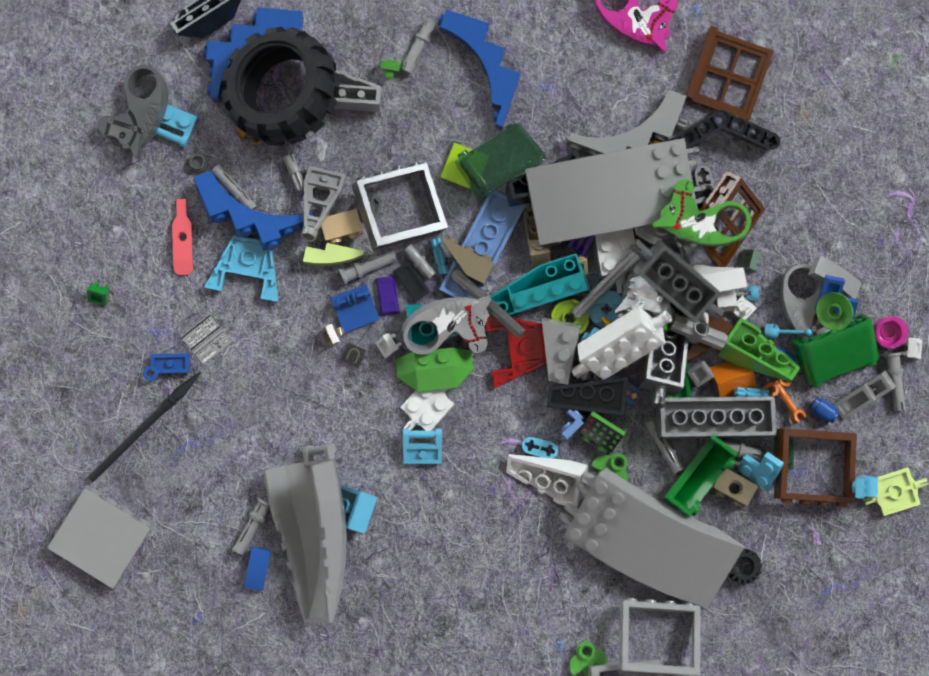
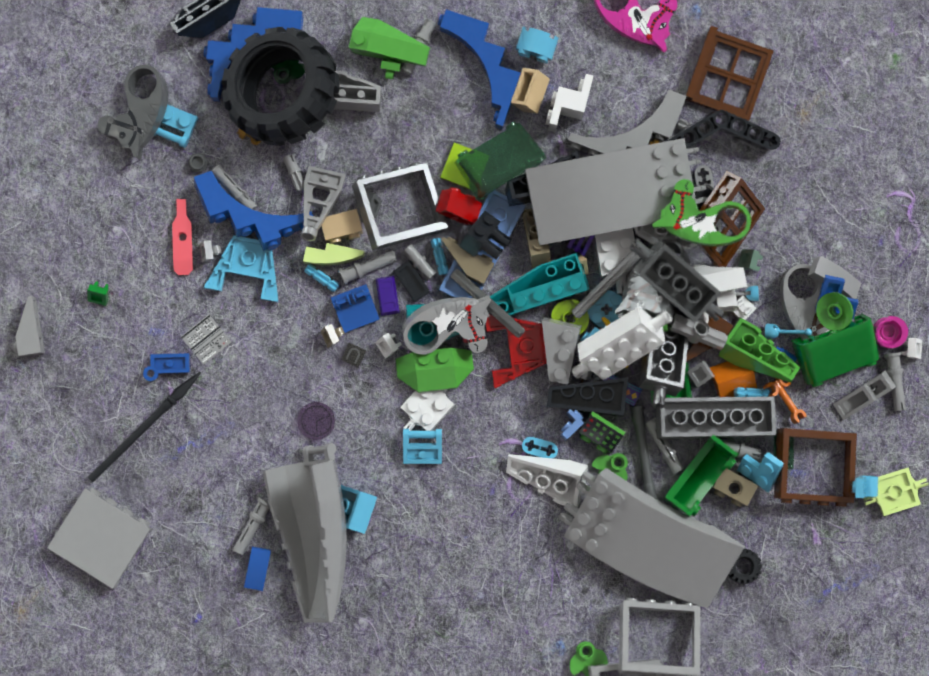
blue brick [809,397,839,424] -> none
none -> light grey slope [13,296,45,358]
none -> light grey tile [199,240,221,263]
none -> dark green plate [272,60,305,84]
none -> clear purple tile [297,402,336,440]
none -> medium azure axle [305,264,339,292]
none -> bright green wedge [349,17,430,66]
none -> red brick [435,187,482,225]
none -> black brick [459,211,512,260]
none -> tan piece [511,68,550,114]
none -> medium azure brick [516,27,559,64]
none -> white bracket [546,74,593,132]
none -> dark grey piece [631,406,657,499]

